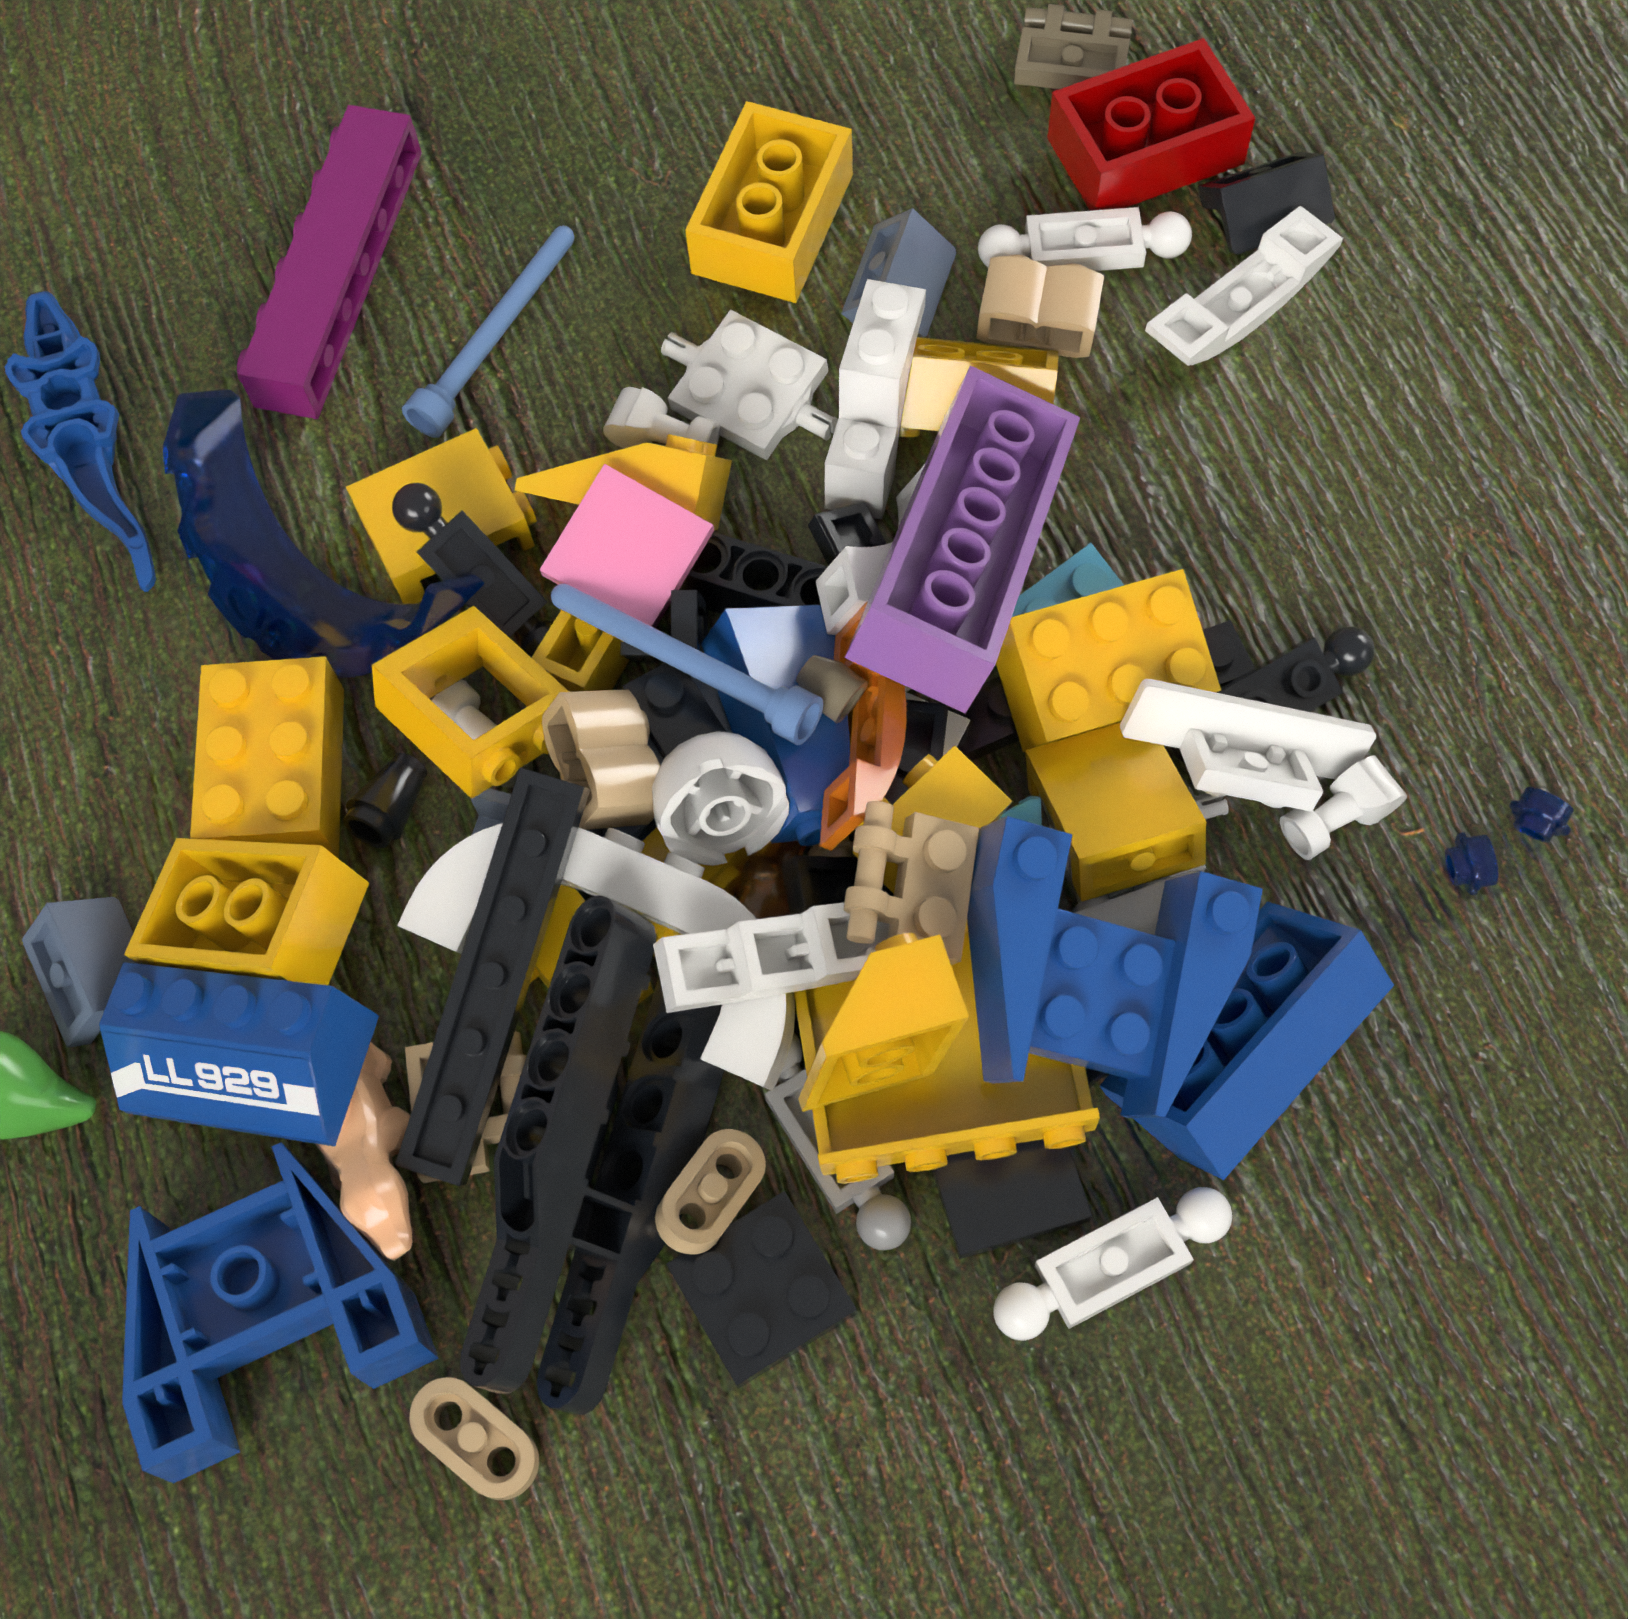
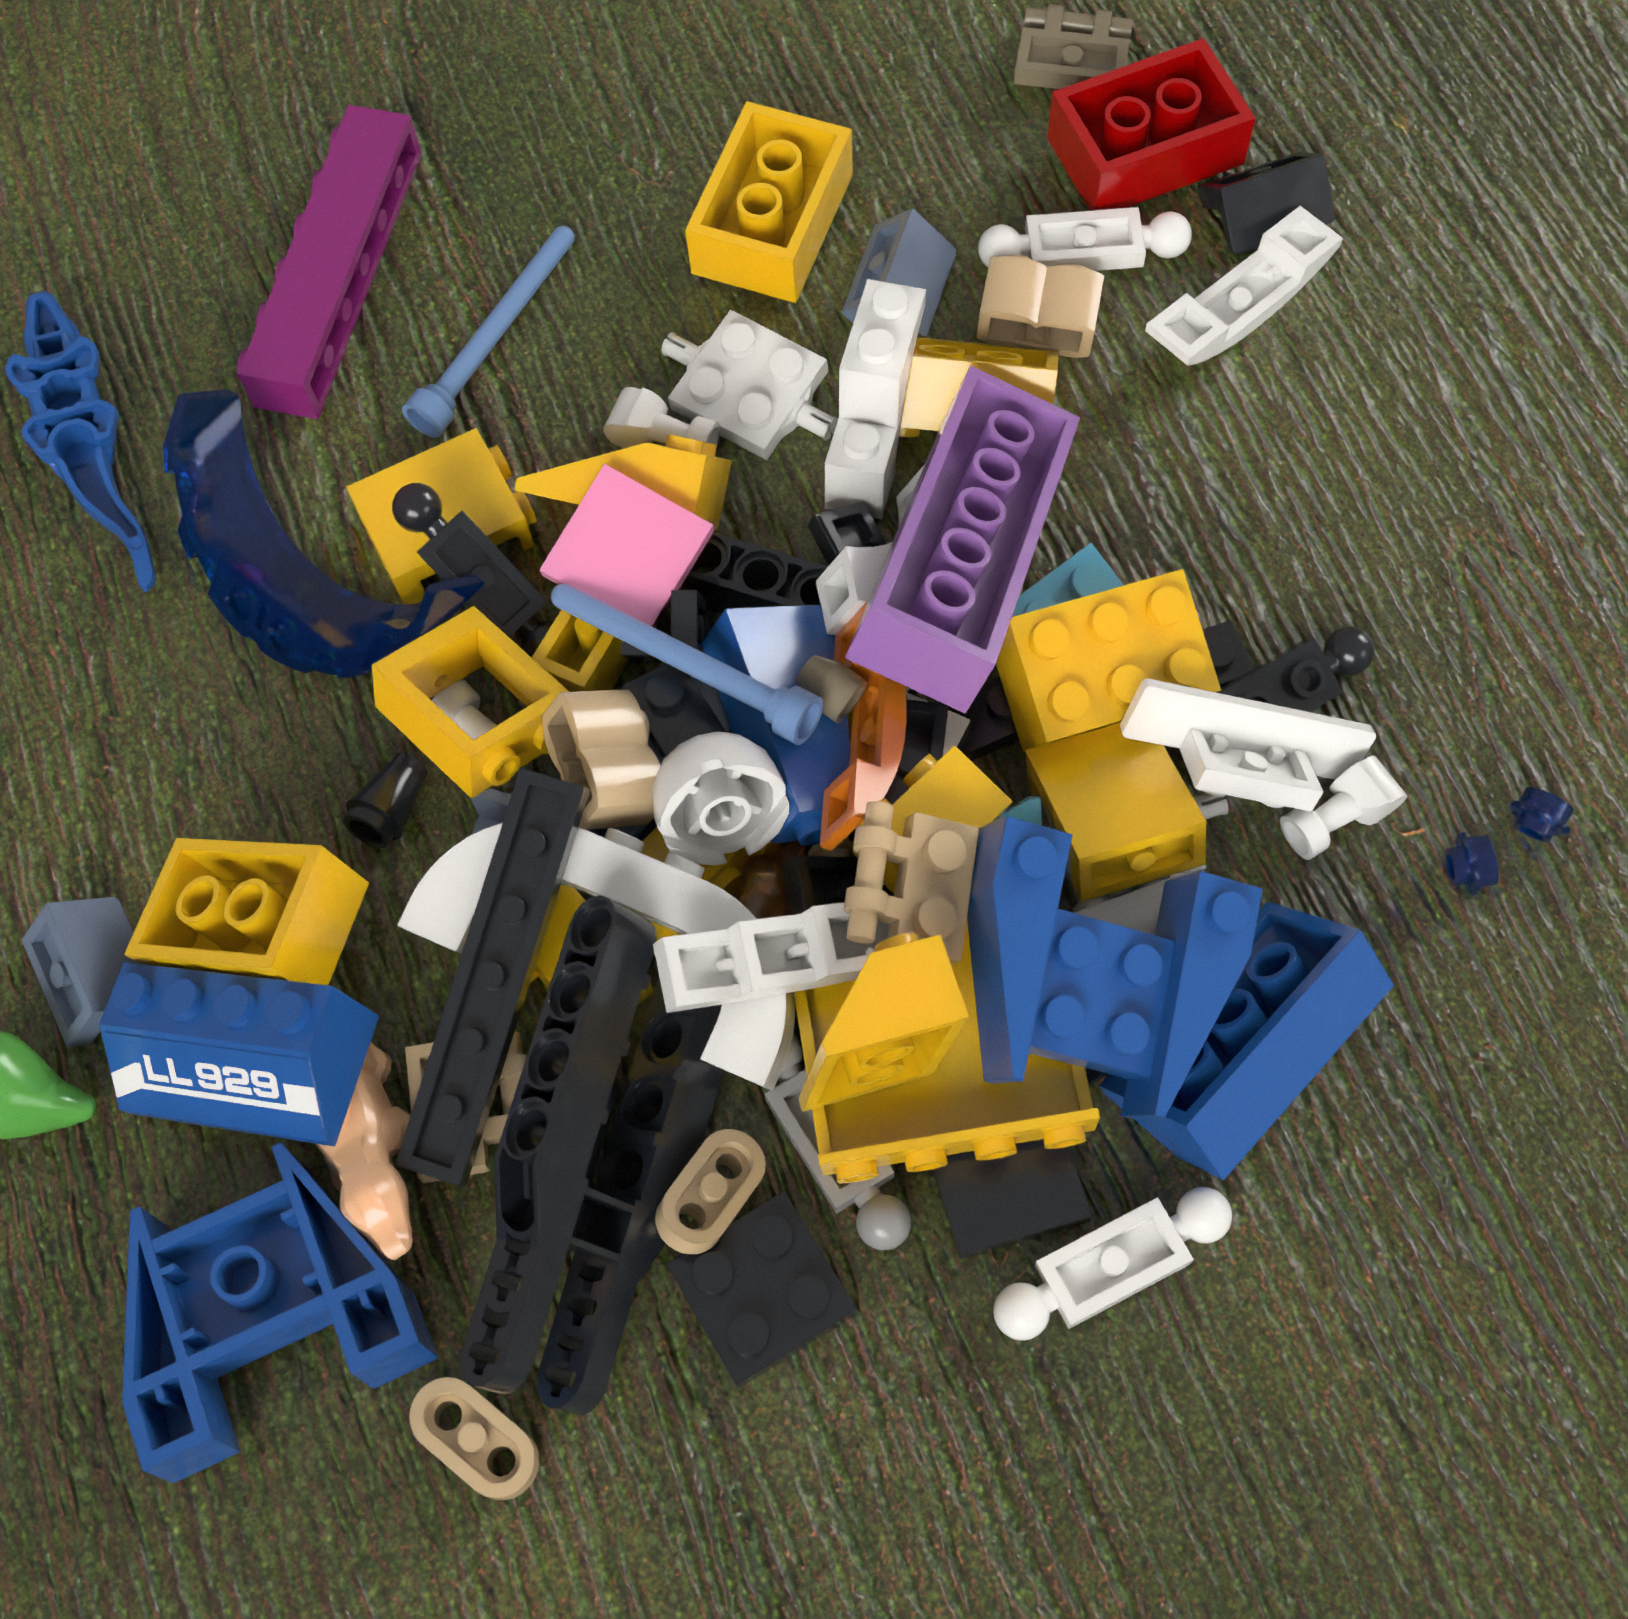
yellow brick [190,656,344,859] -> none

